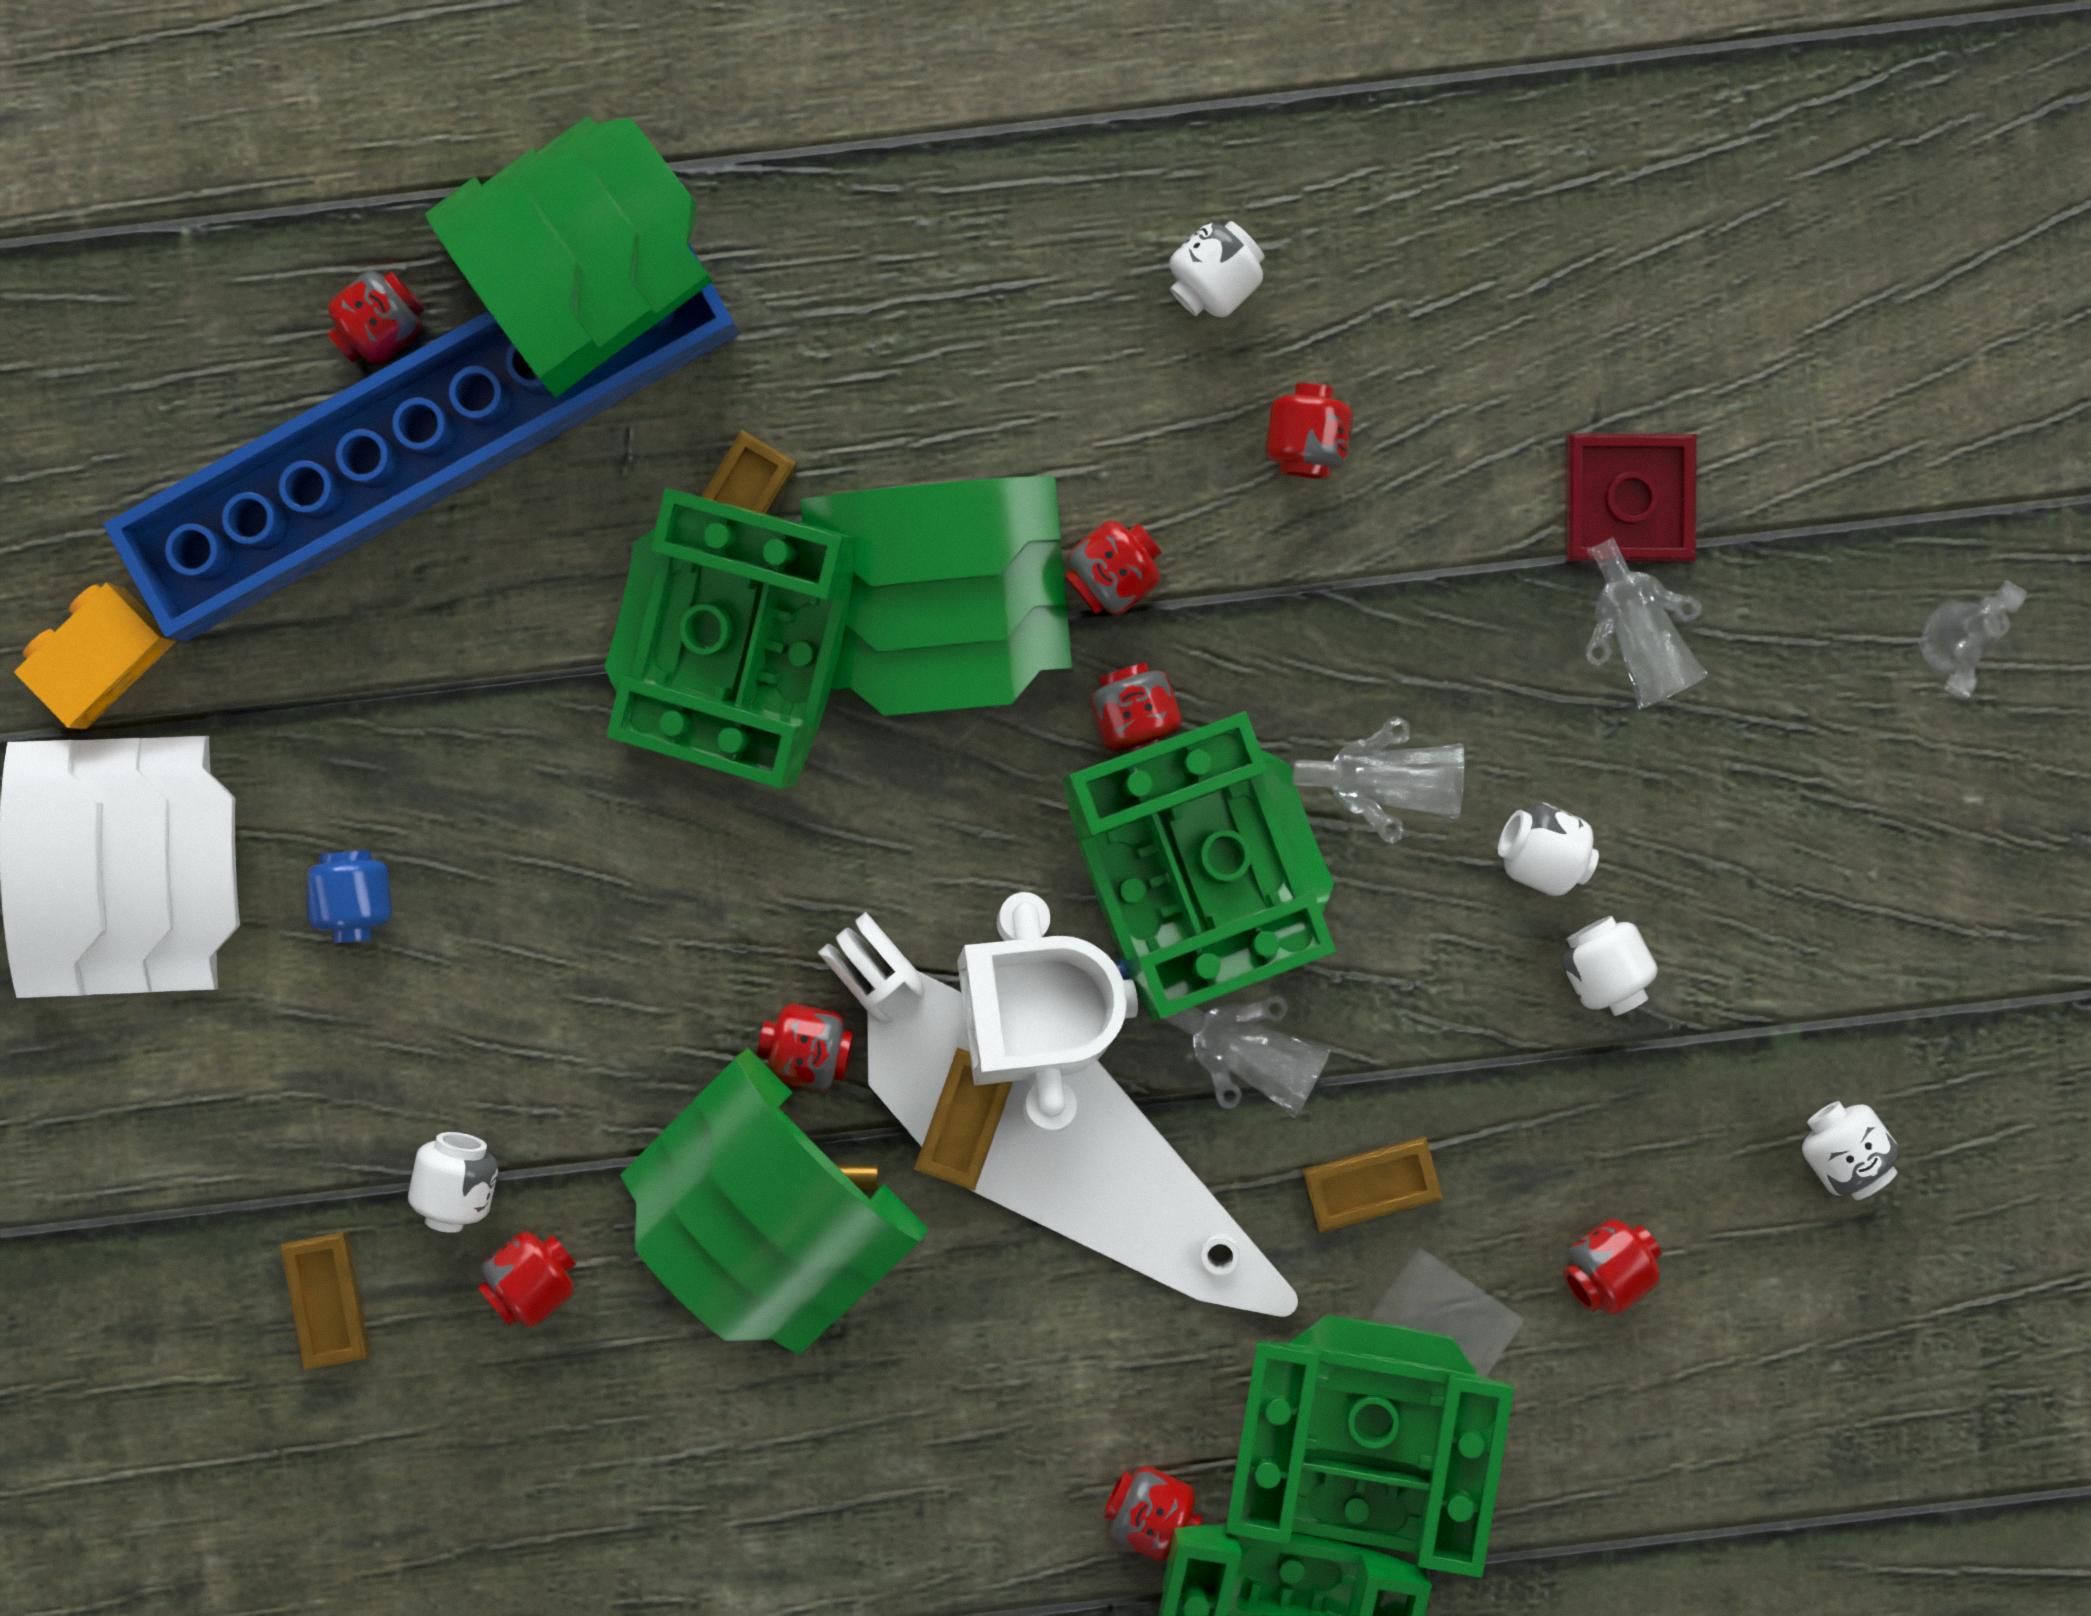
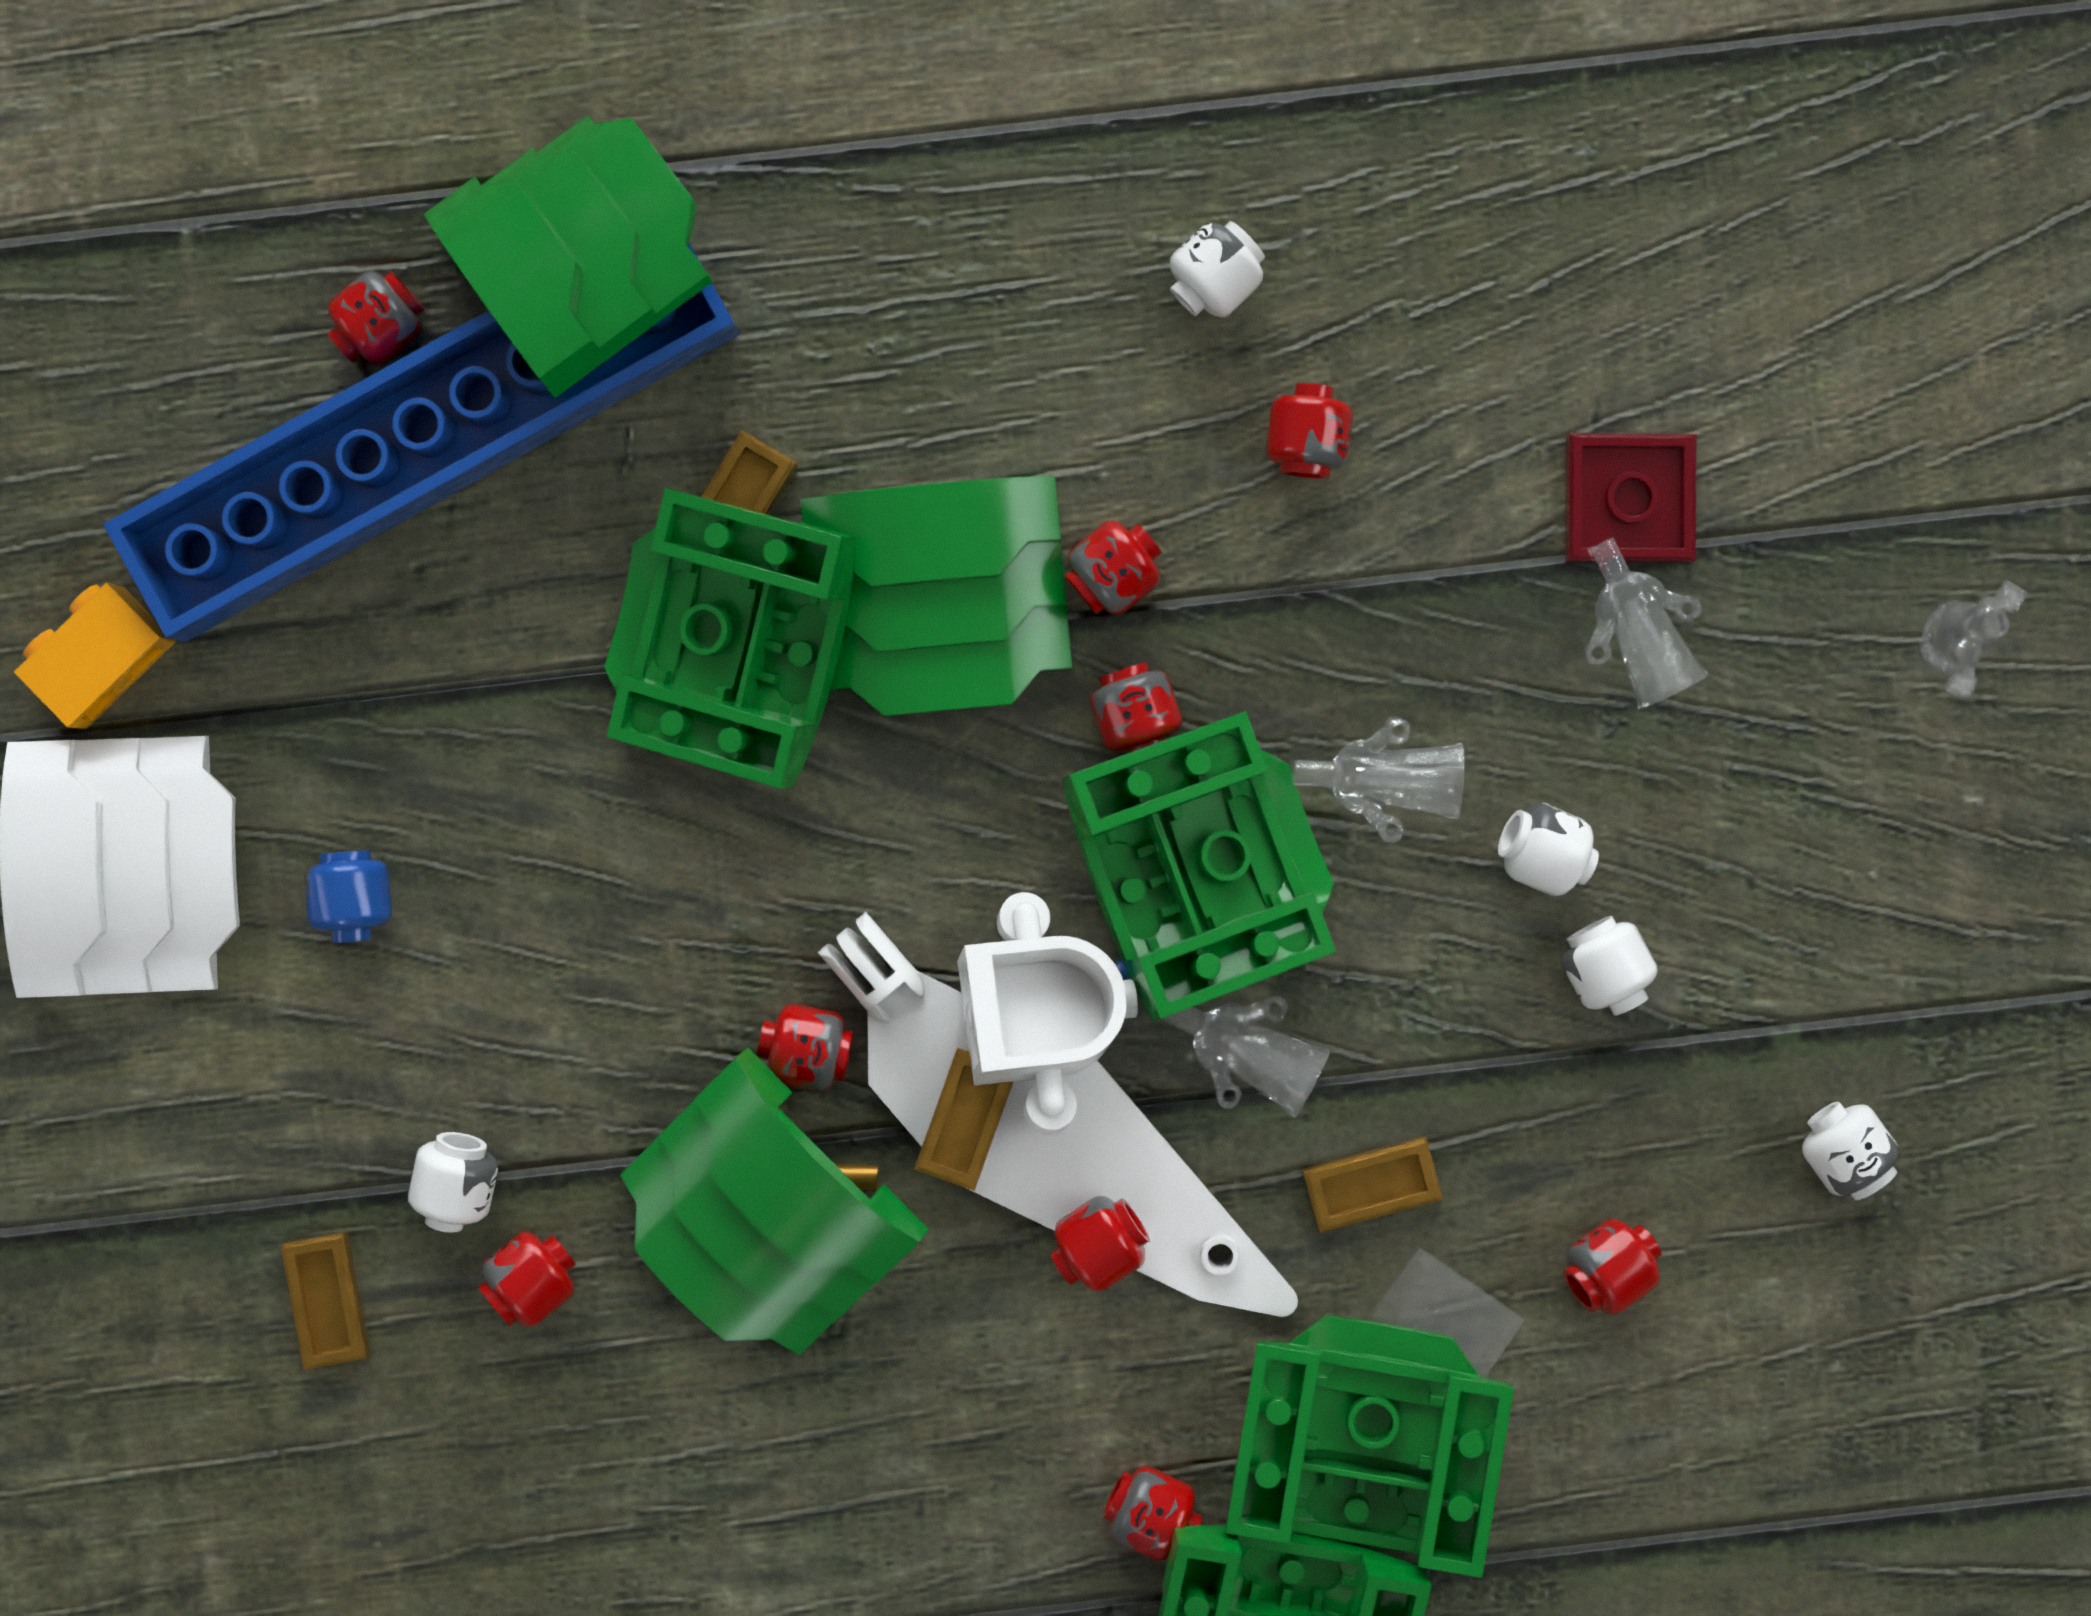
none -> red head [1050,1196,1150,1292]

